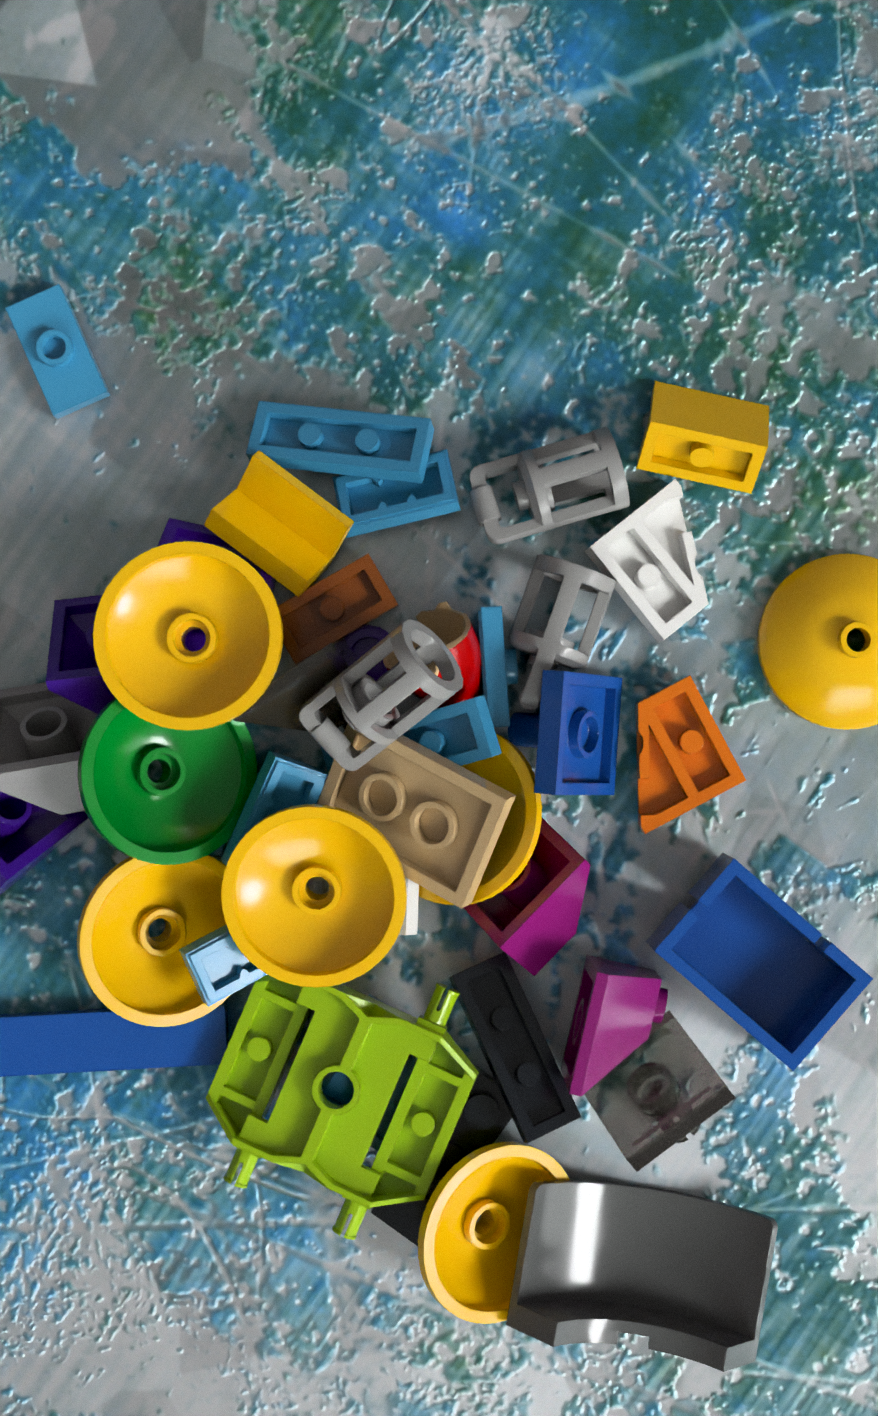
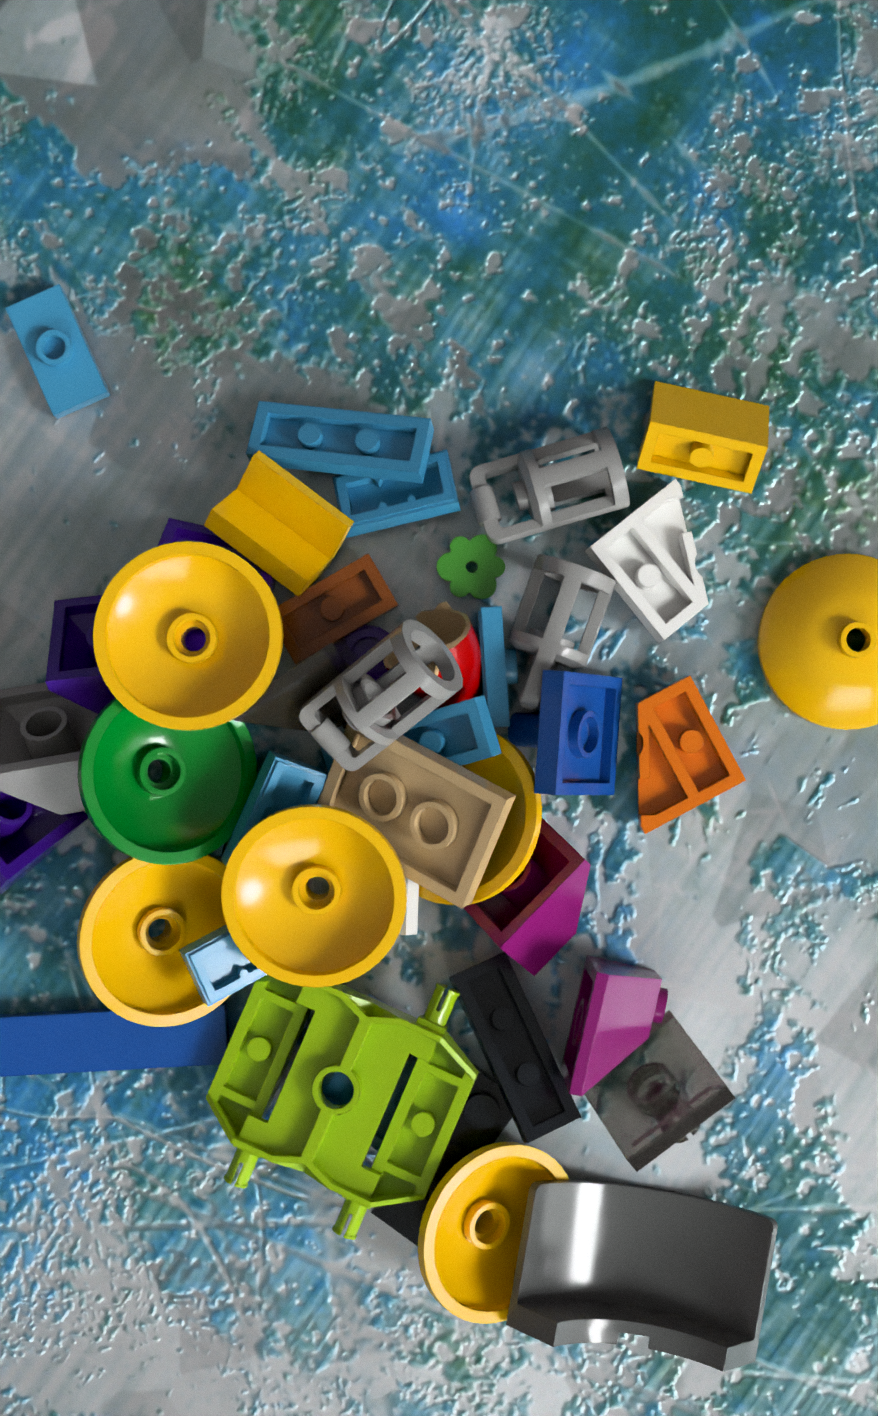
blue piece [646,852,873,1071] -> none
none -> bright green plant [437,534,505,600]

